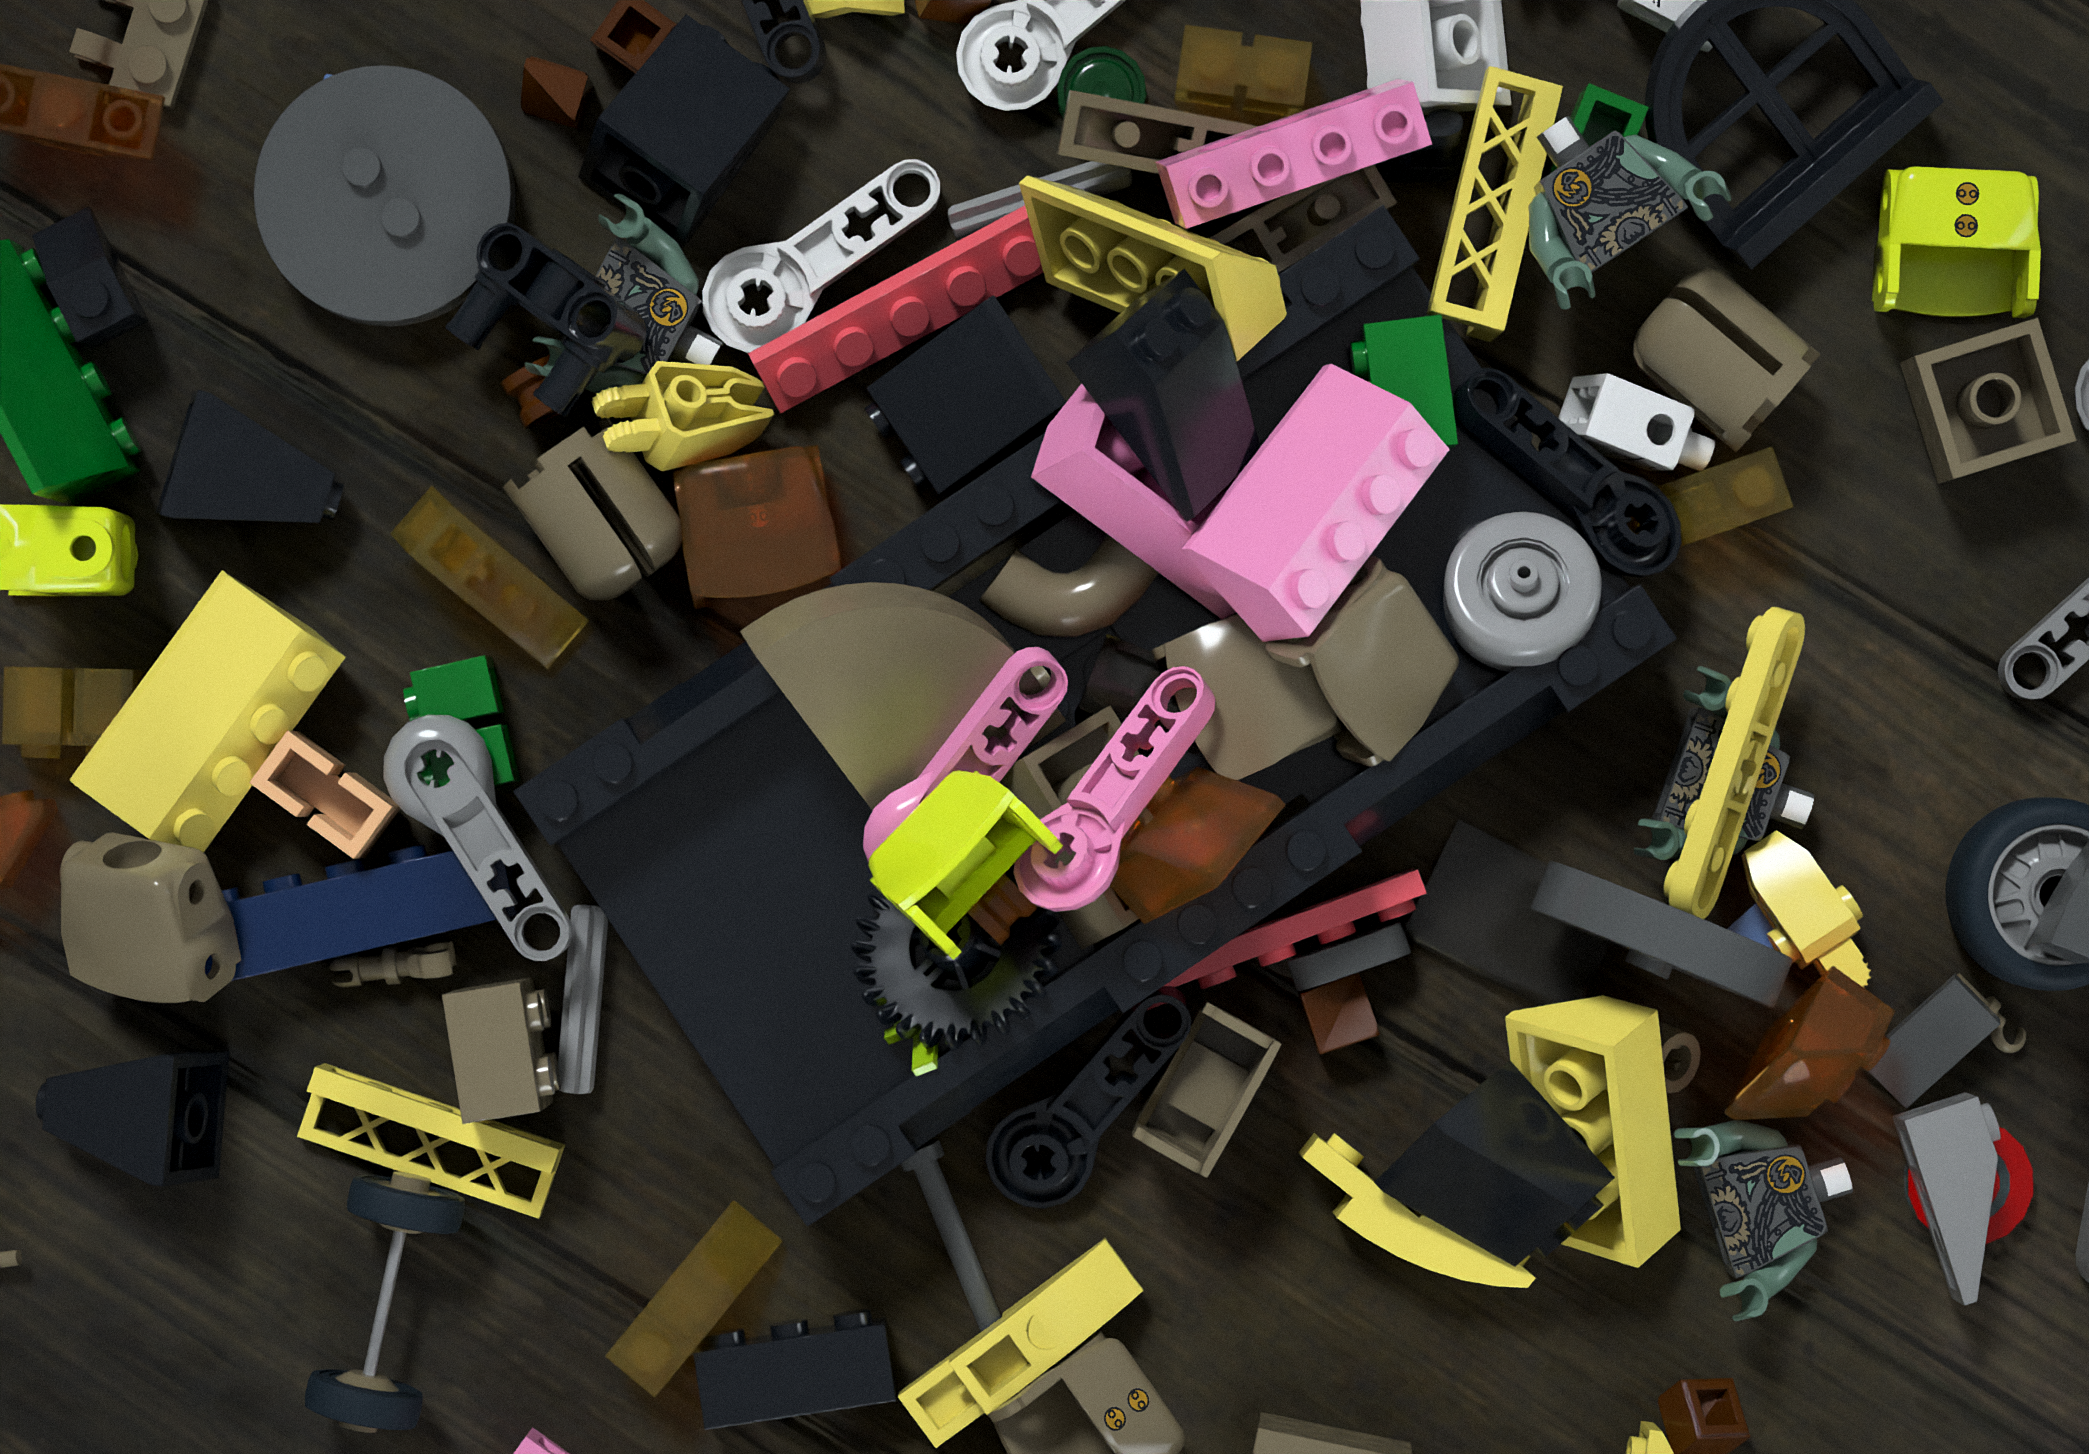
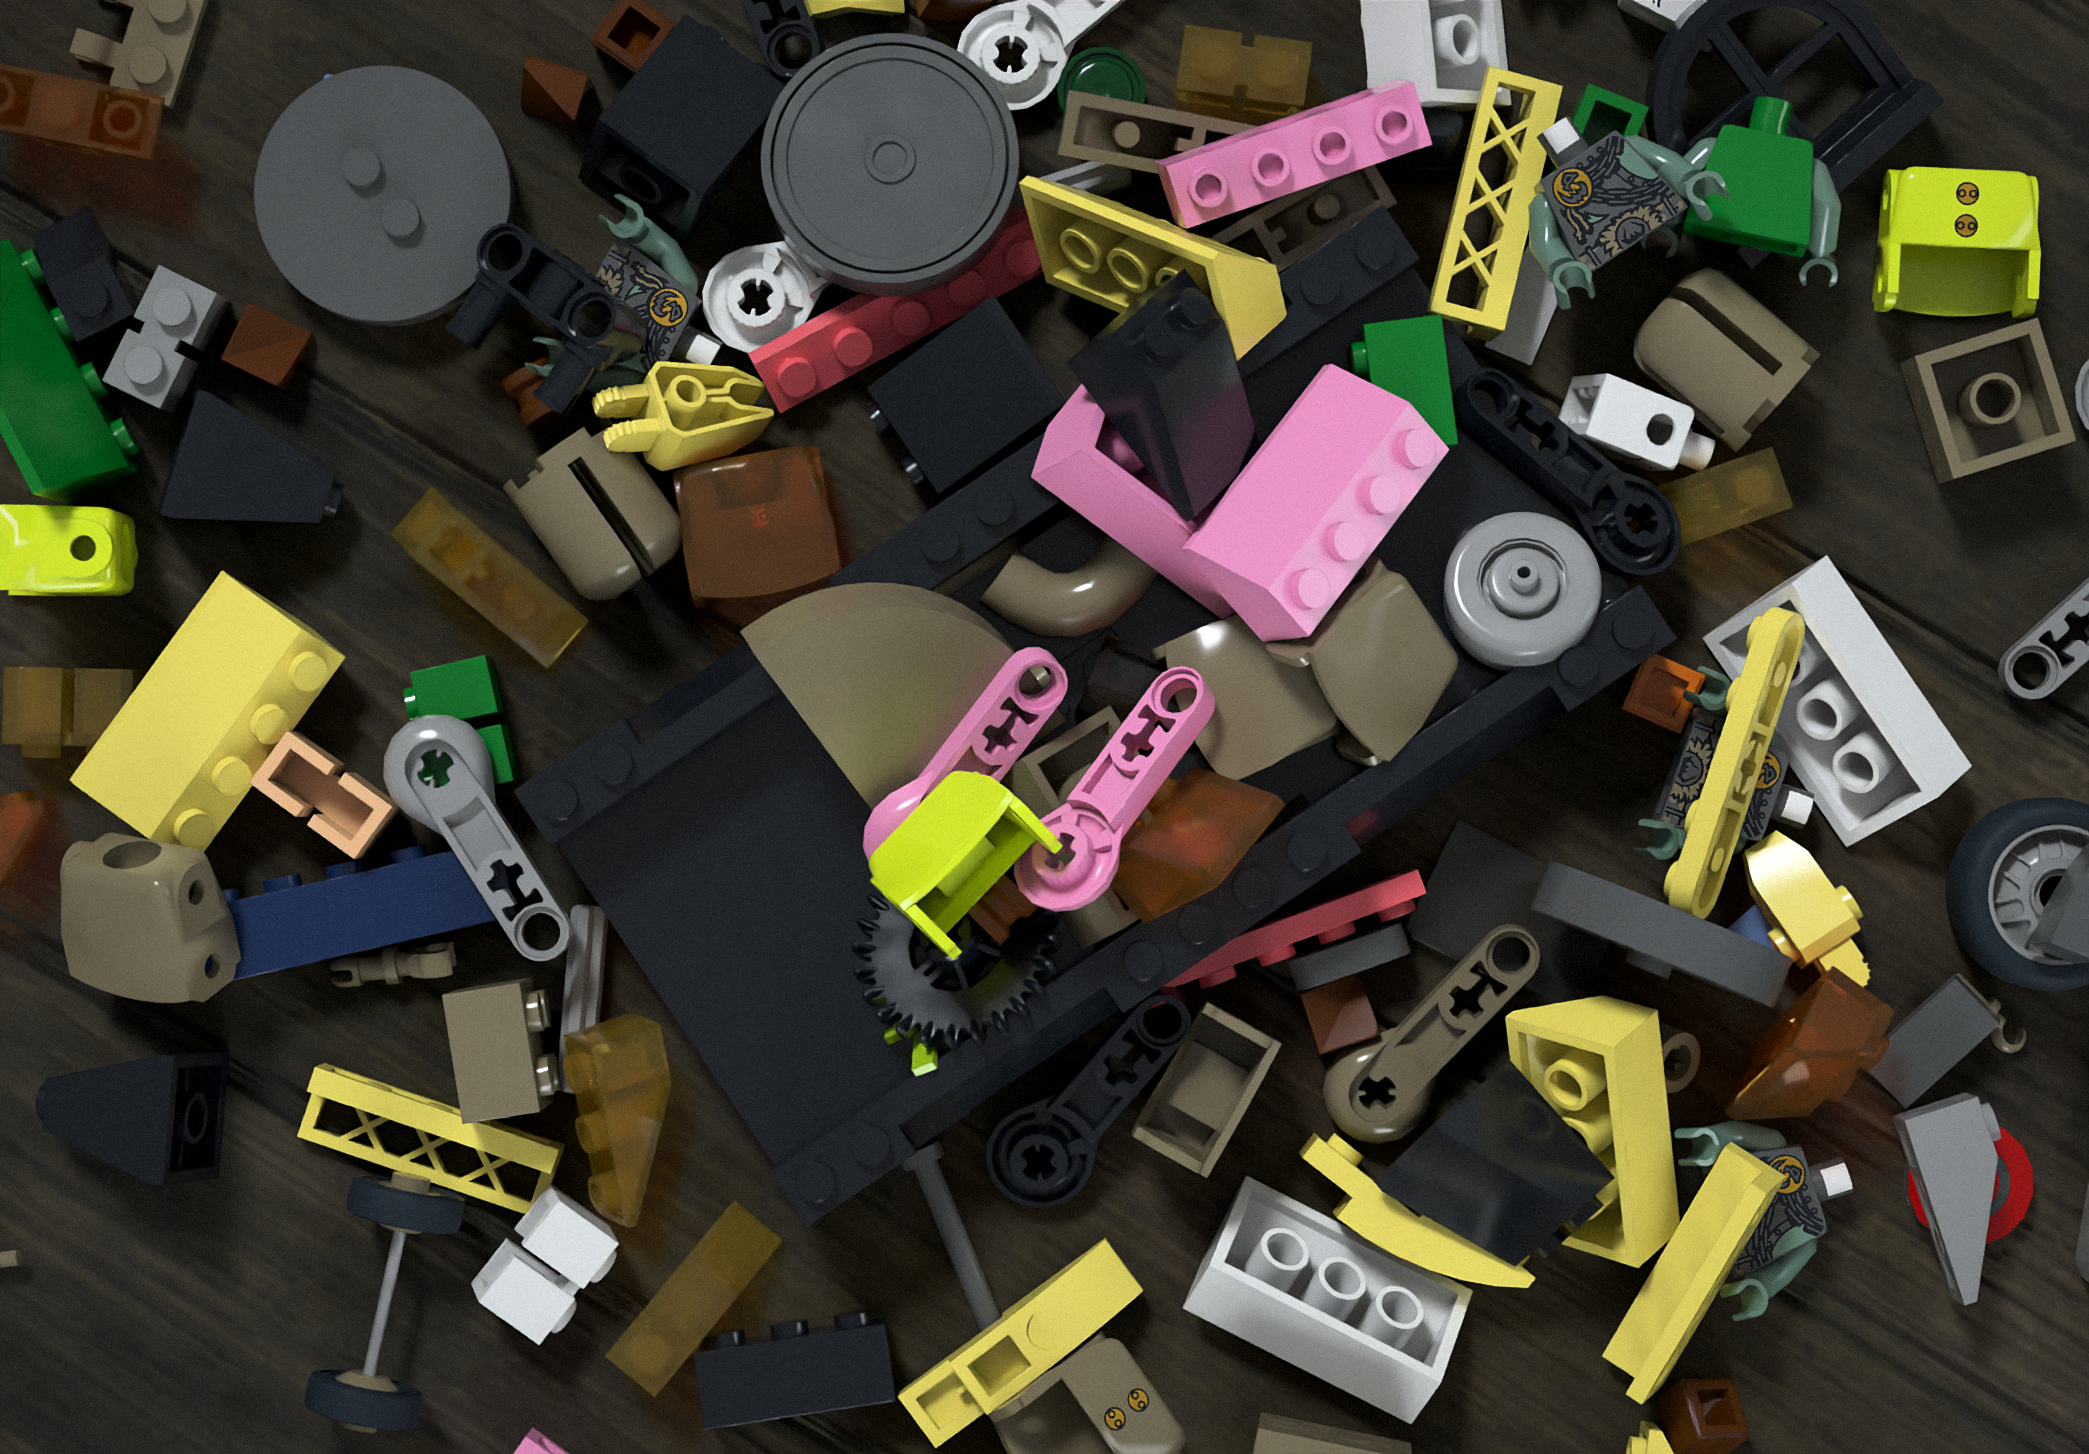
none -> light grey piece [102,265,230,415]
none -> reddish brown slope [221,302,313,391]
none -> white piece [471,1183,619,1345]
none -> clear yellow slope [563,1013,672,1228]
none -> dark grey brick [761,33,1021,297]
none -> white slope [1183,1176,1473,1424]
none -> dark tan beam [1323,923,1540,1144]
none -> white sticker [1485,242,1558,365]
none -> light yellow fence [1602,1142,1786,1405]
none -> orange tile [1619,654,1705,734]
none -> green torso [1640,96,1841,287]
none -> white slope [1703,555,1972,848]

